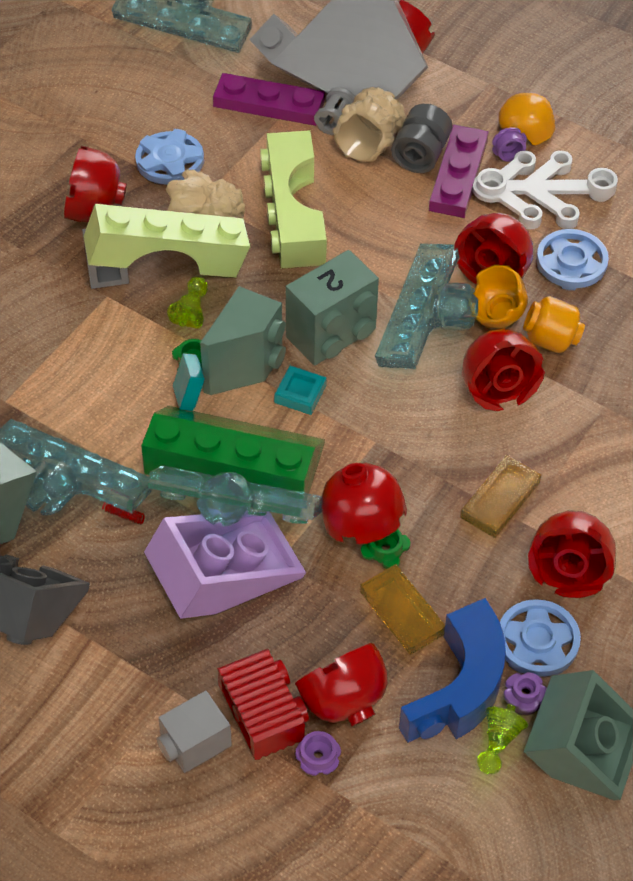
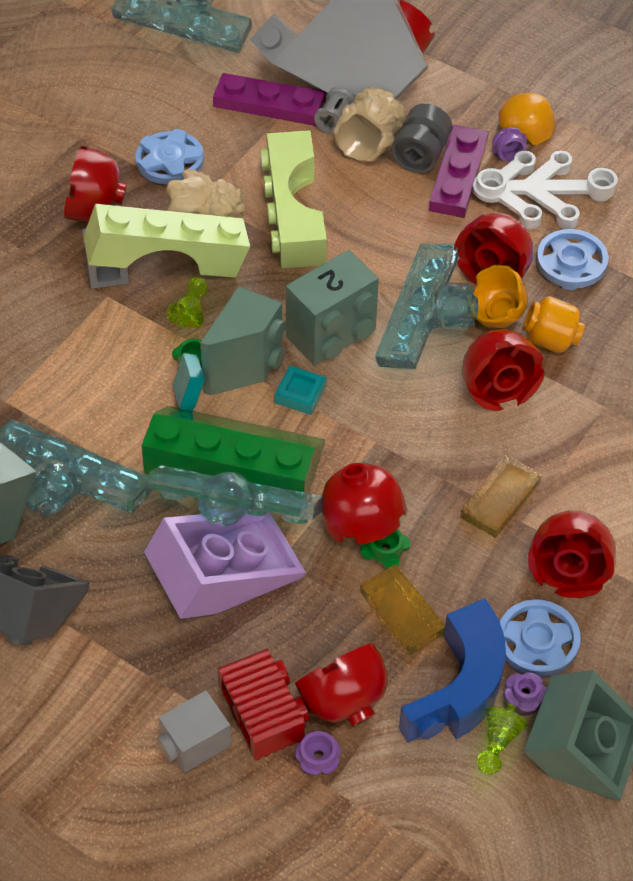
red leg [102,500,145,525] -> none

